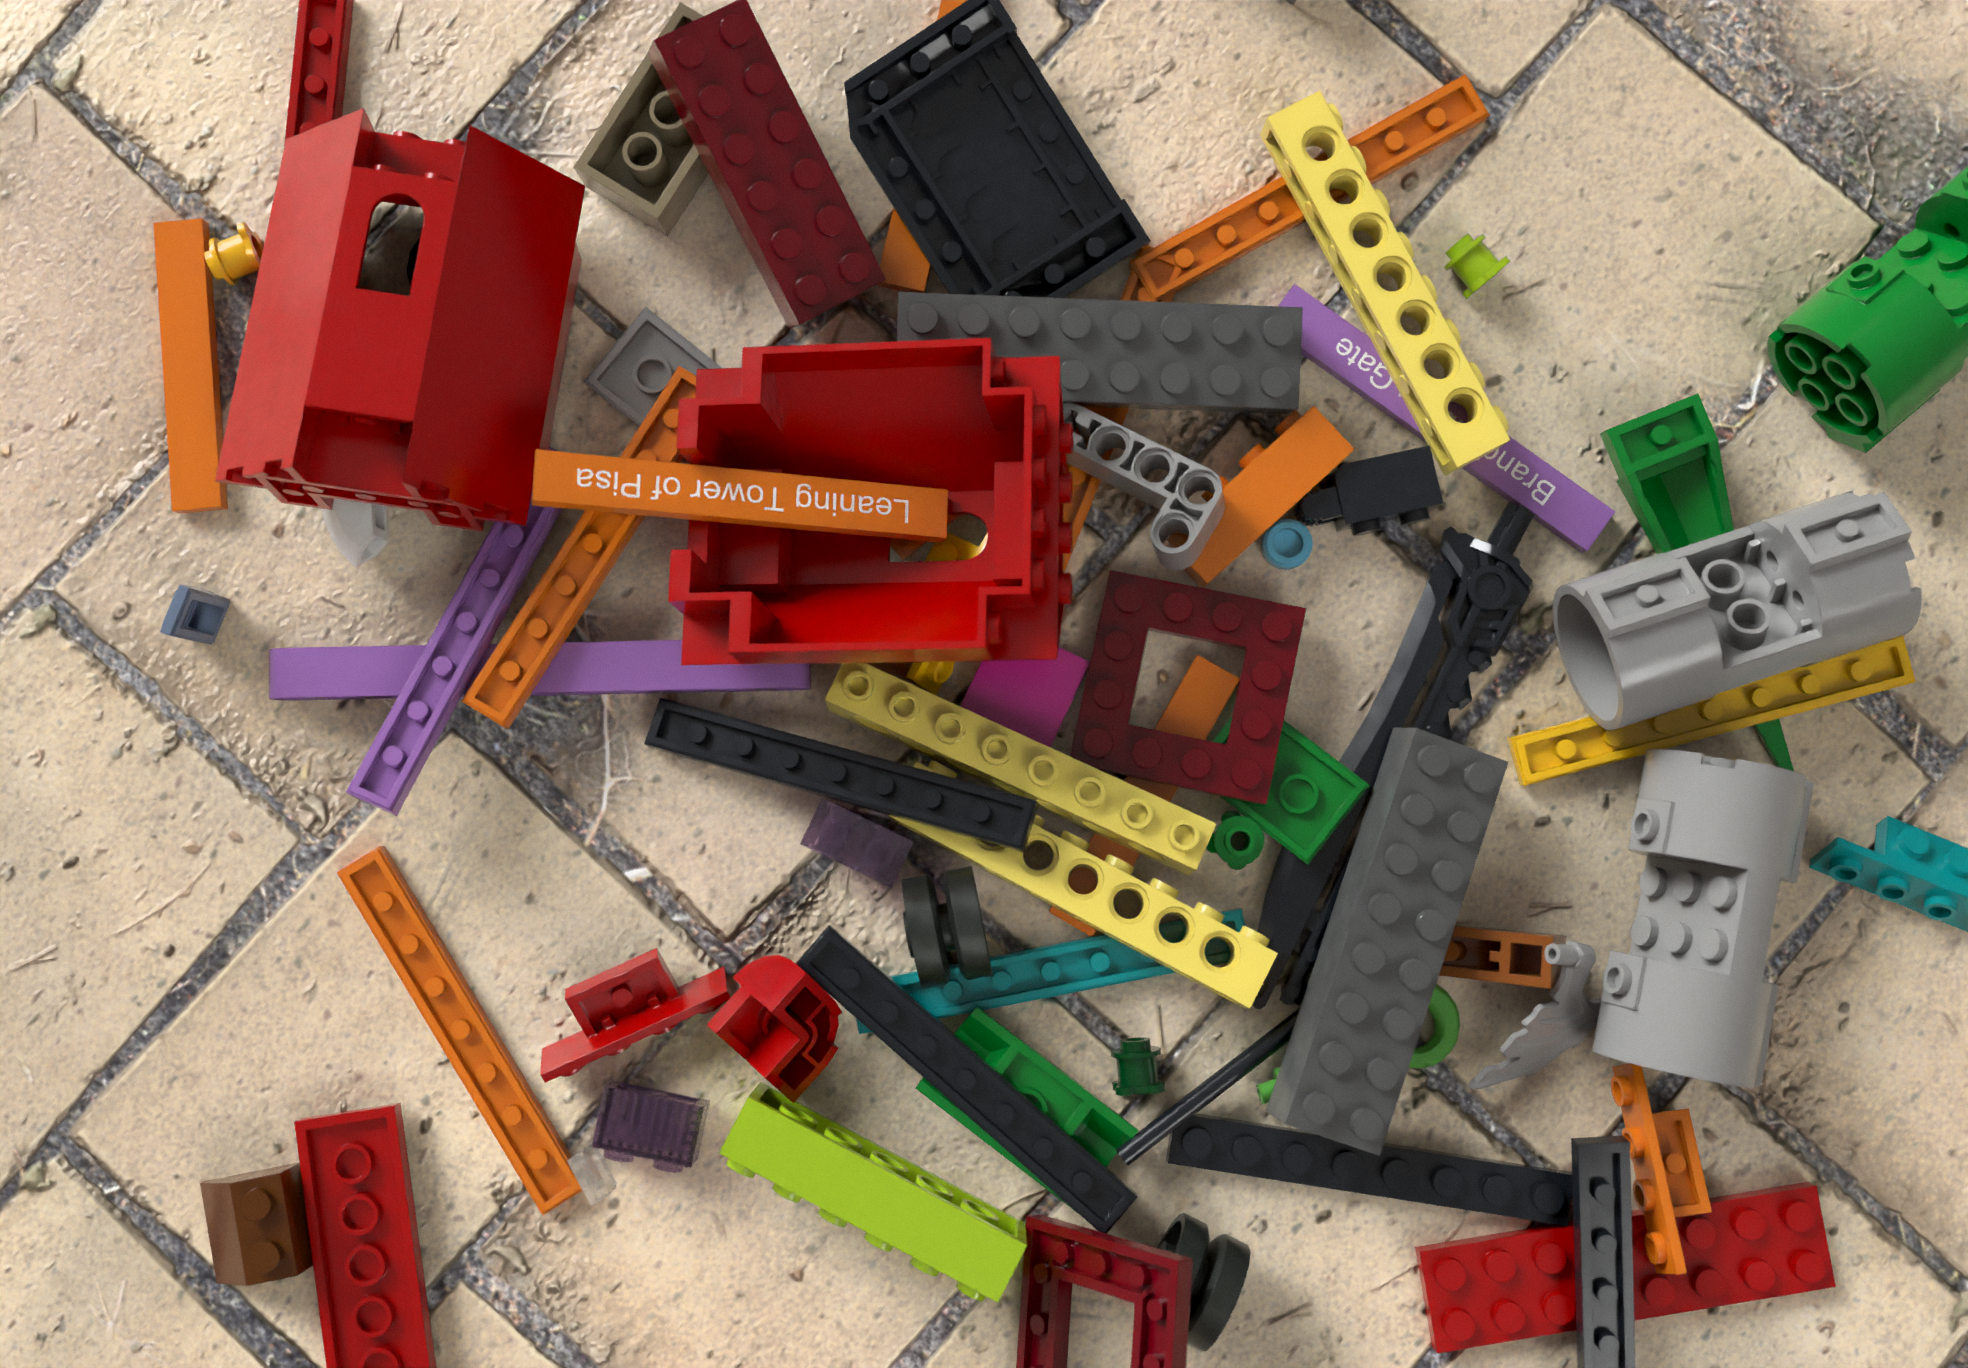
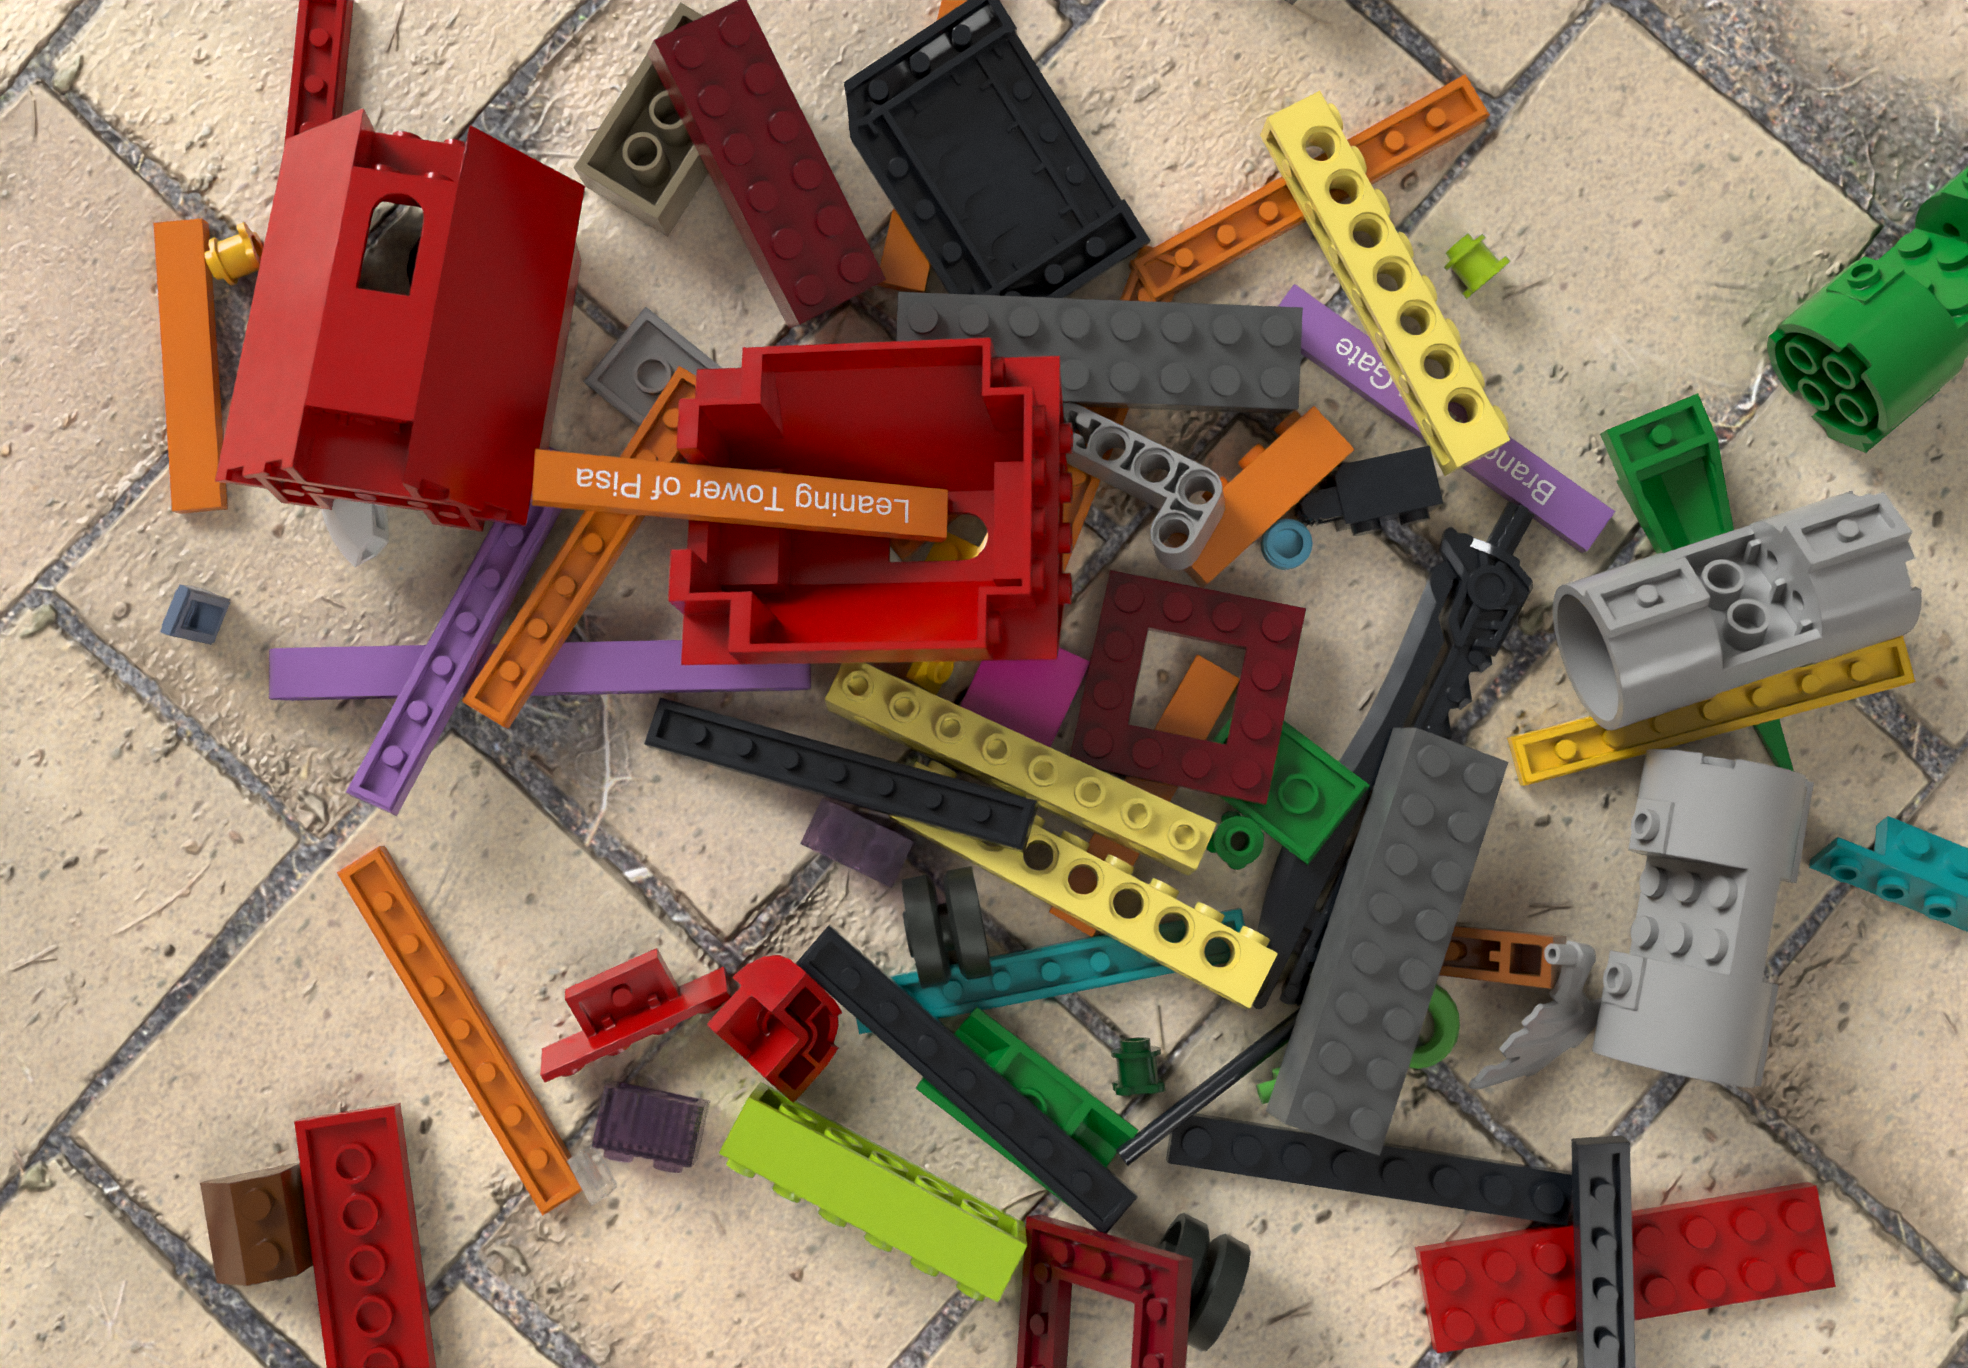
orange bracket [1611,1063,1712,1275] -> none

